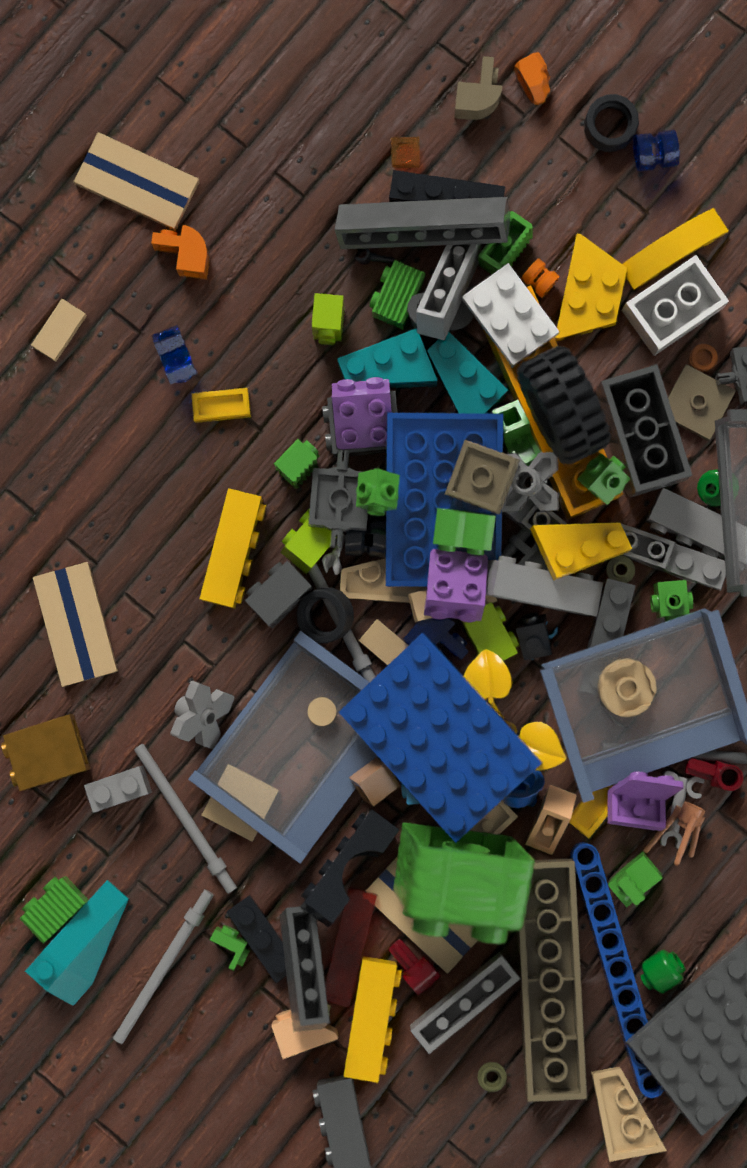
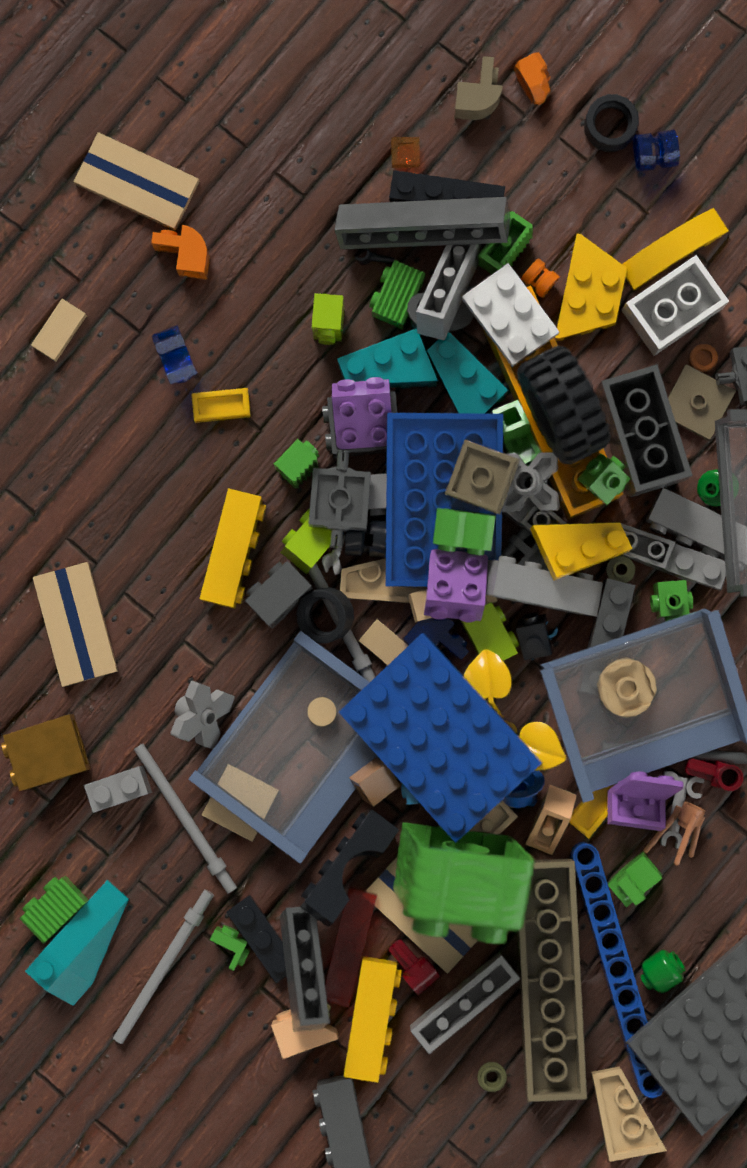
bright green brick [356,469,400,516] -> none

